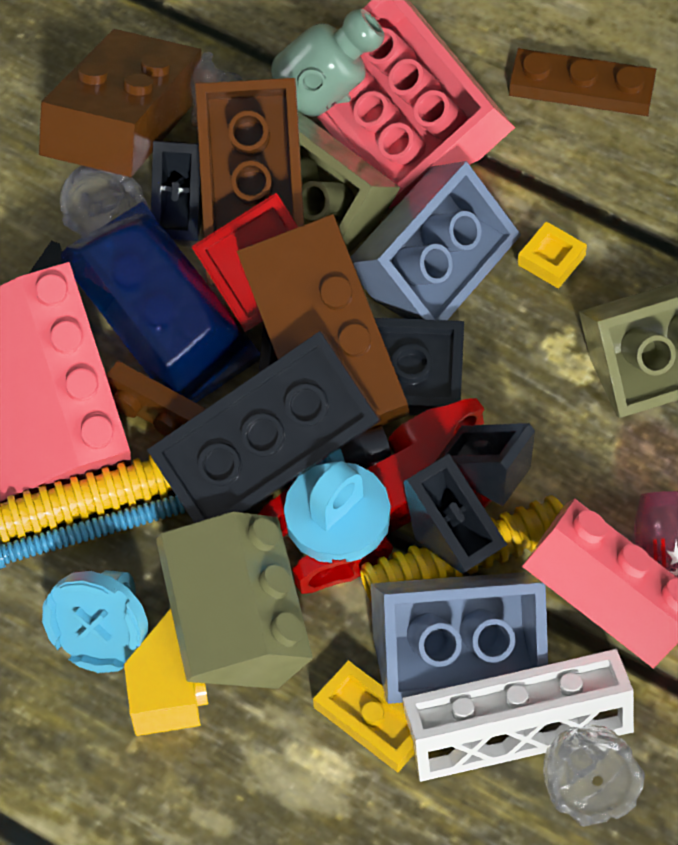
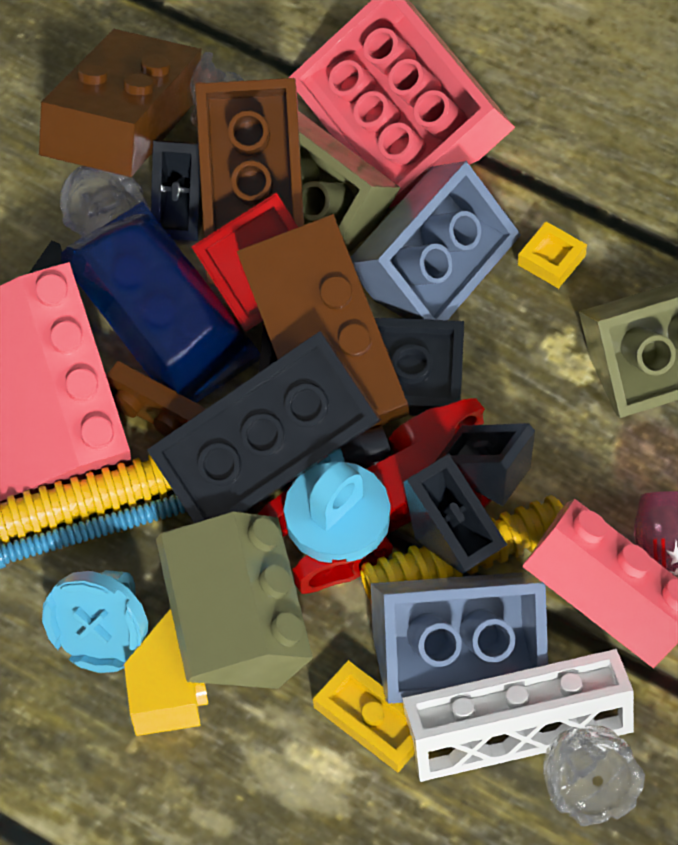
sand green piece [271,9,385,117] -> none
reddish brown plate [509,48,657,116] -> none

